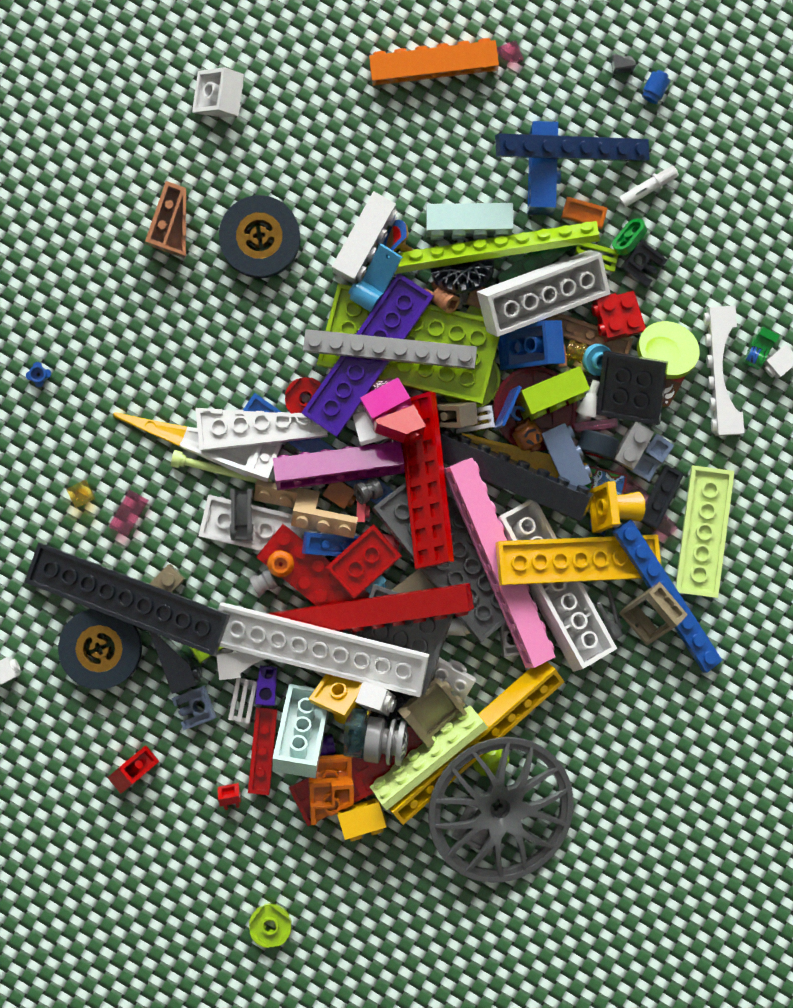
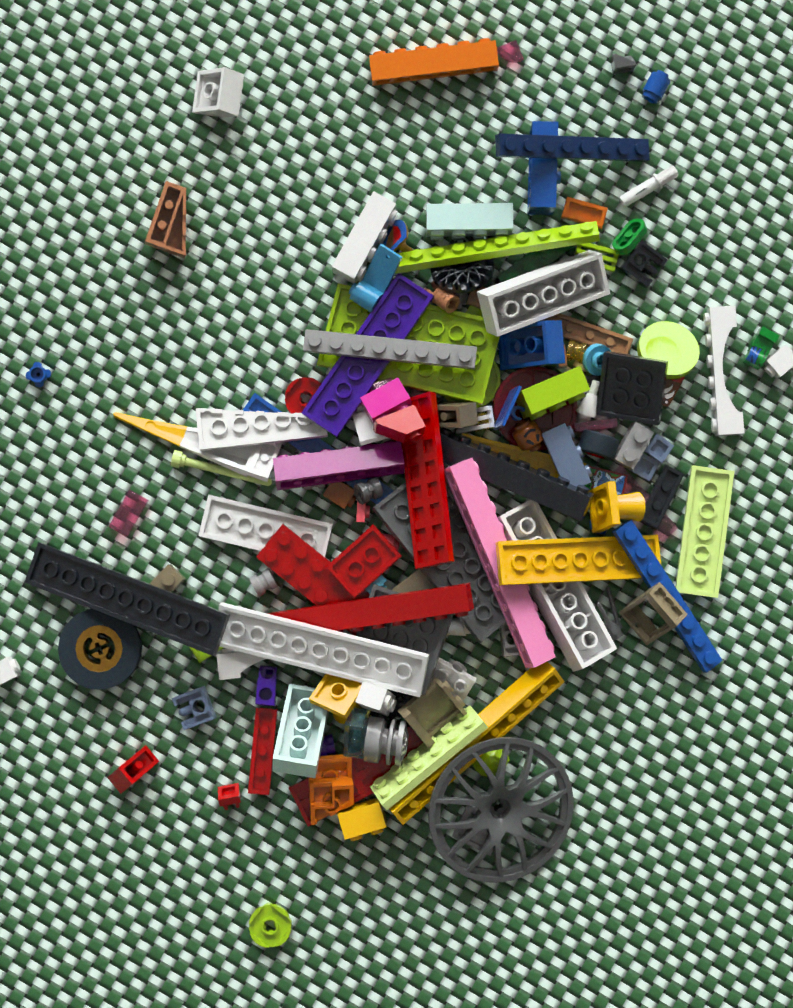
clear yellow plate [66,480,96,508] -> none
black slope [150,632,203,694] -> none
black wheel [219,195,300,279] -> none
white tile [228,678,257,724] -> none
dark grey piece [230,489,254,541] -> none
tan bracket [254,479,358,538] -> none
orange plate [267,550,294,578] -> none
blue plate [302,532,360,556] -> none
red plate [591,291,646,343] -> none

